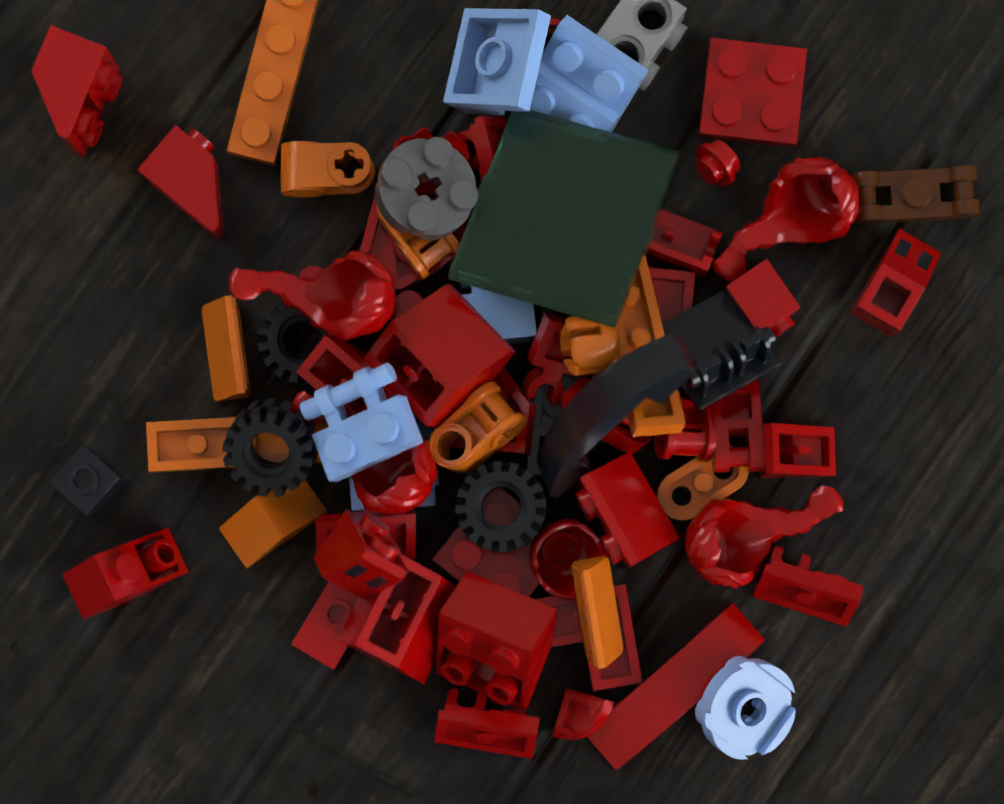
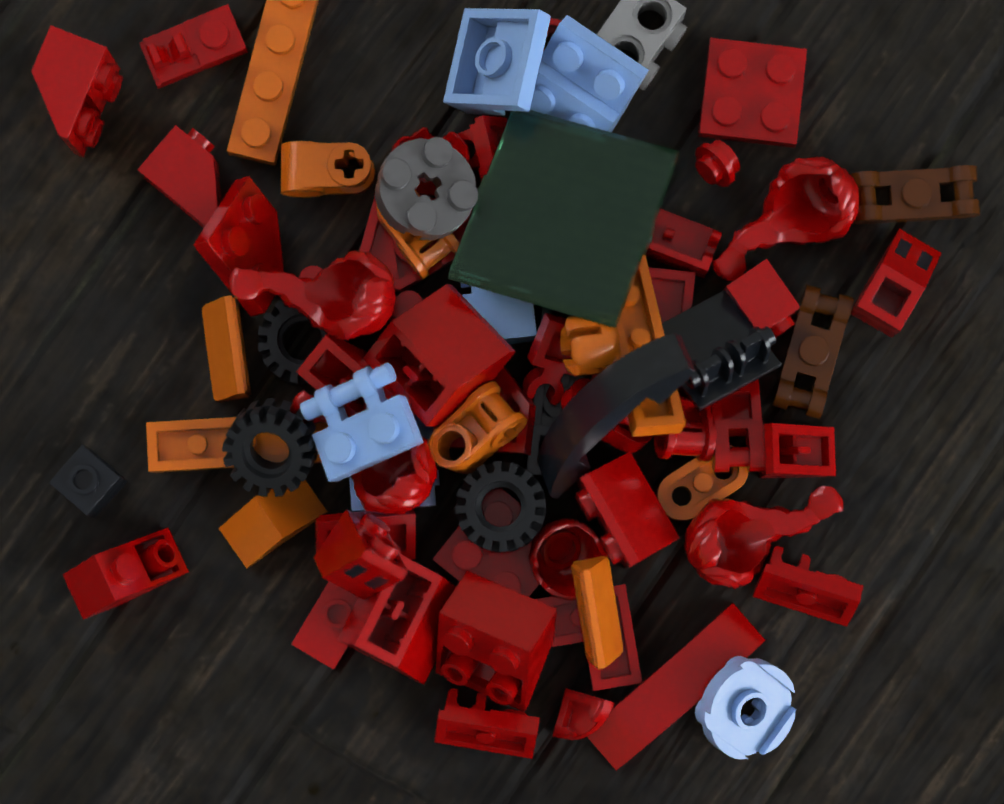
none -> red plate [139,4,248,89]
none -> red plate [193,176,284,317]
none -> reddish brown plate [772,284,854,419]

